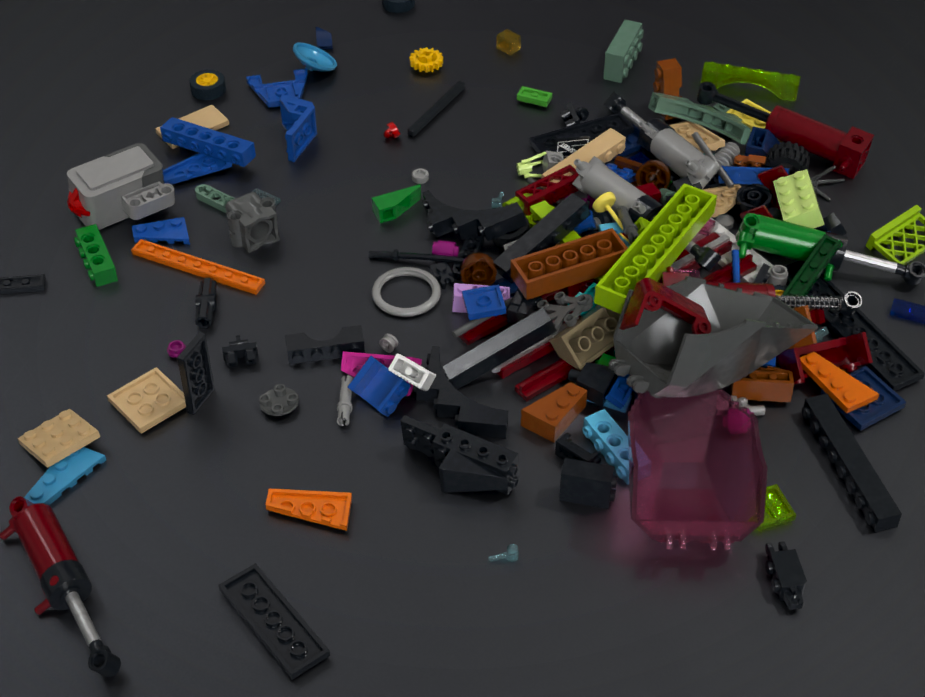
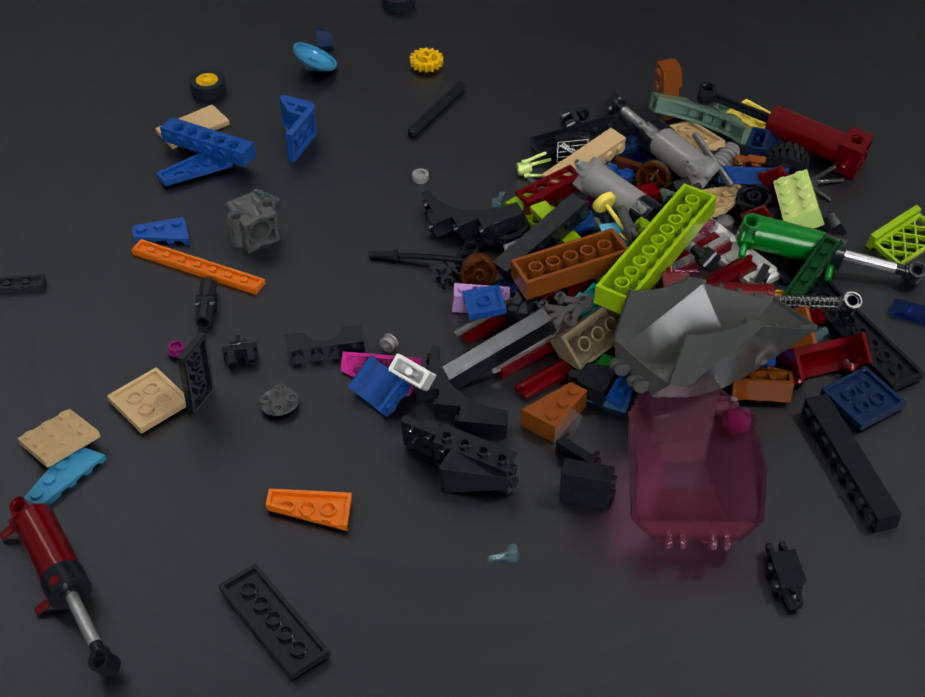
light grey piece [67,143,175,230] -> none
green brick [74,224,118,287] -> none
sand green beam [195,184,236,213] -> none
blue wing [246,68,308,107] -> none
light grey pin [337,375,353,426] -> none
green slope [372,184,421,223] -> none
light grey wedge [372,267,441,317] -> none
red tile [384,122,400,139] -> none
magenta brick [432,240,459,257] -> none
clear yellow brick [496,29,521,55] -> none
bright green plate [517,86,552,107] -> none
light grey brick [542,151,564,172] -> none
medium azure brick [582,409,650,485] -> none
sand green brick [603,19,644,83] -> none
dark red windscreen [619,278,711,334] -> none
clear neon green arch [701,62,801,101] -> none
blue bar [732,250,740,282] -> none
light grey arm [737,397,765,416] -> none
clear neon green wing [757,484,796,531] -> none
light grey brick [768,265,788,286] -> none
orange wing [800,352,879,414] -> none

